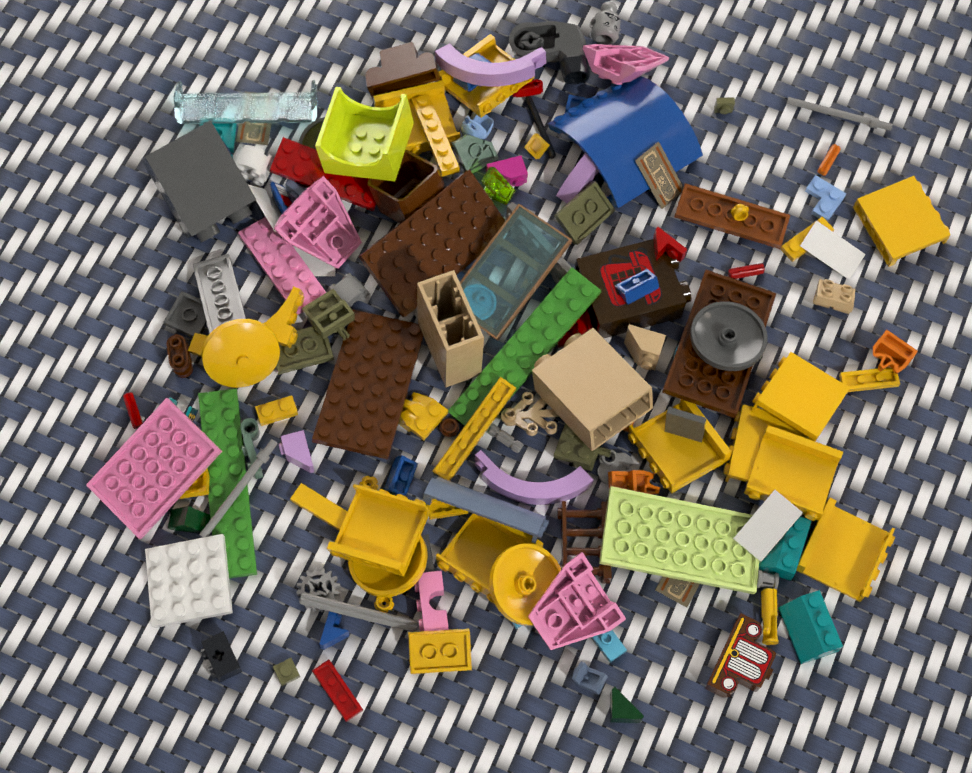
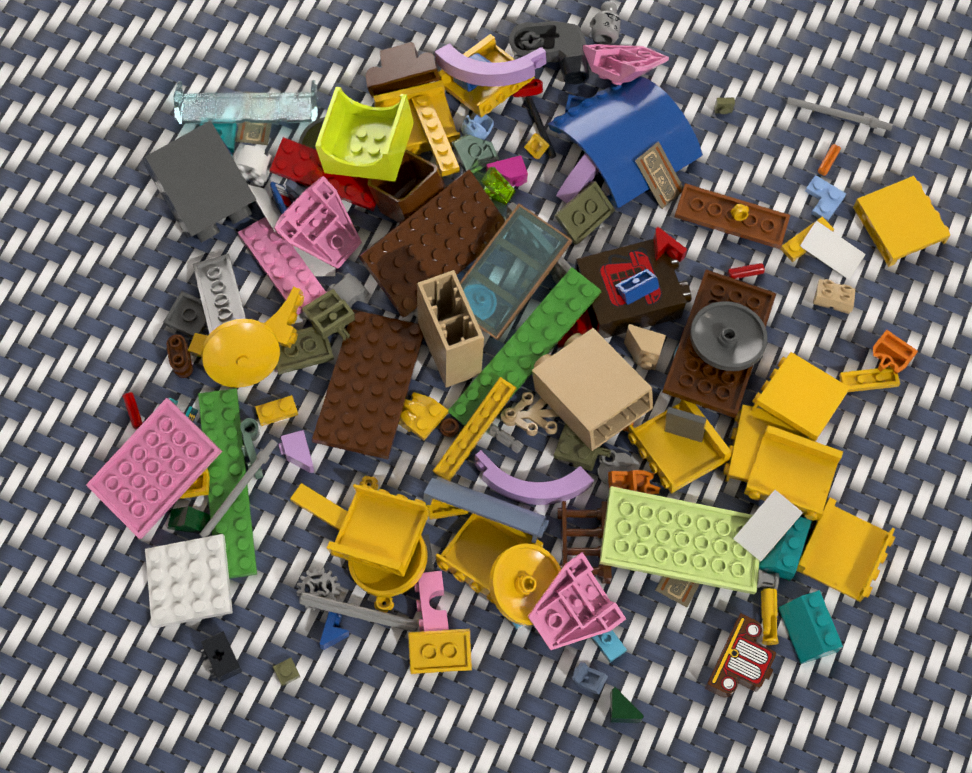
red tile [312,659,363,722] -> none
blue slope [383,455,418,496] -> none

